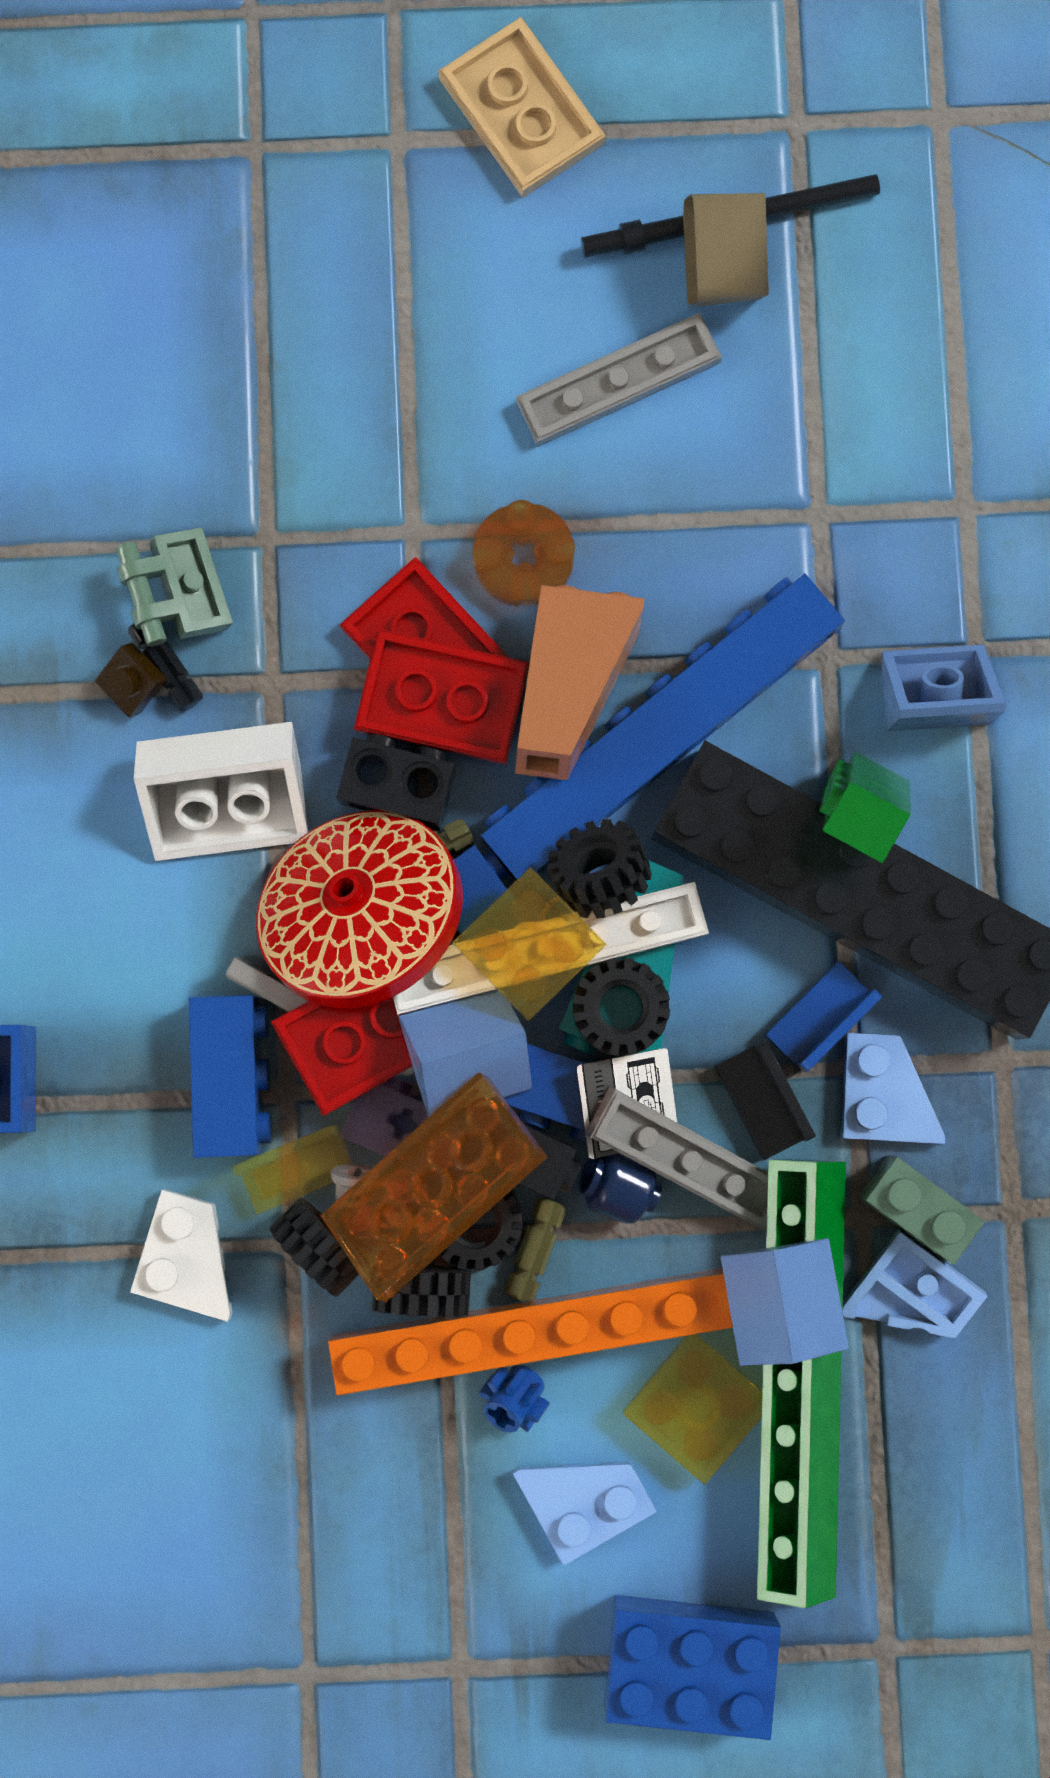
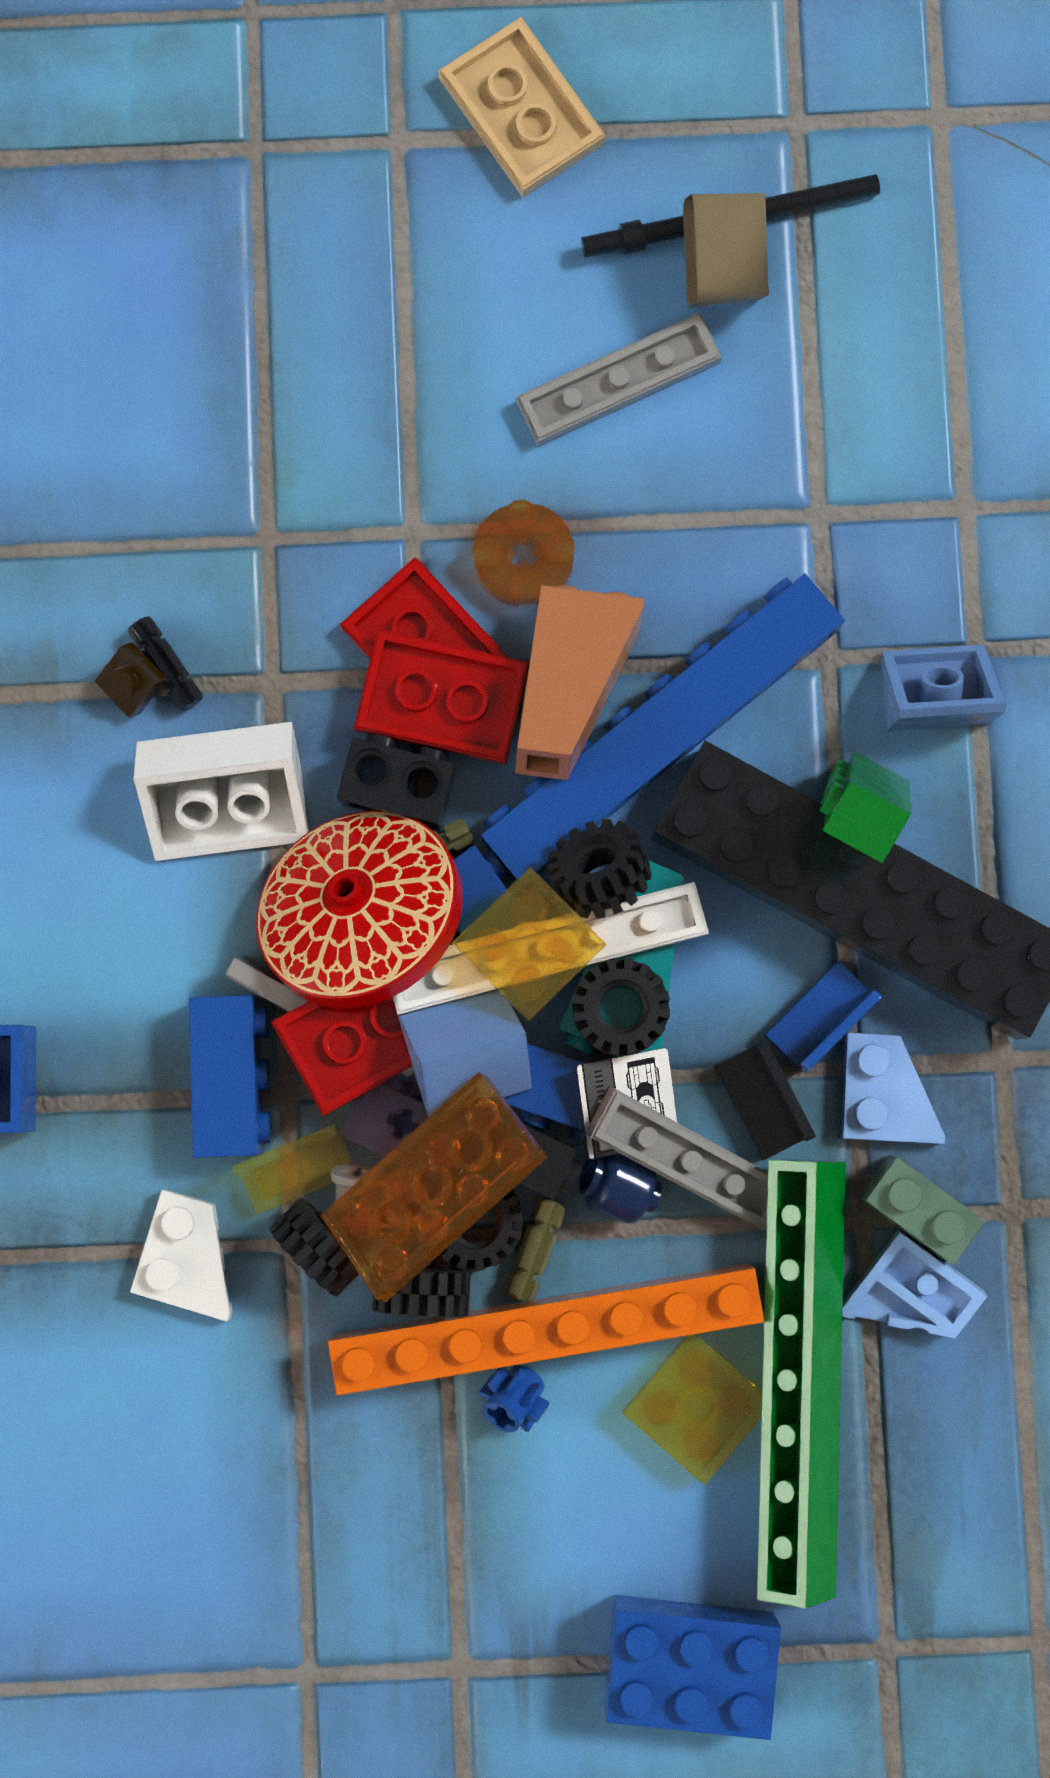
sand green plate [116,527,233,647] -> none
light blue wing [513,1461,657,1566] -> none
medium blue slope [720,1238,849,1366] -> none

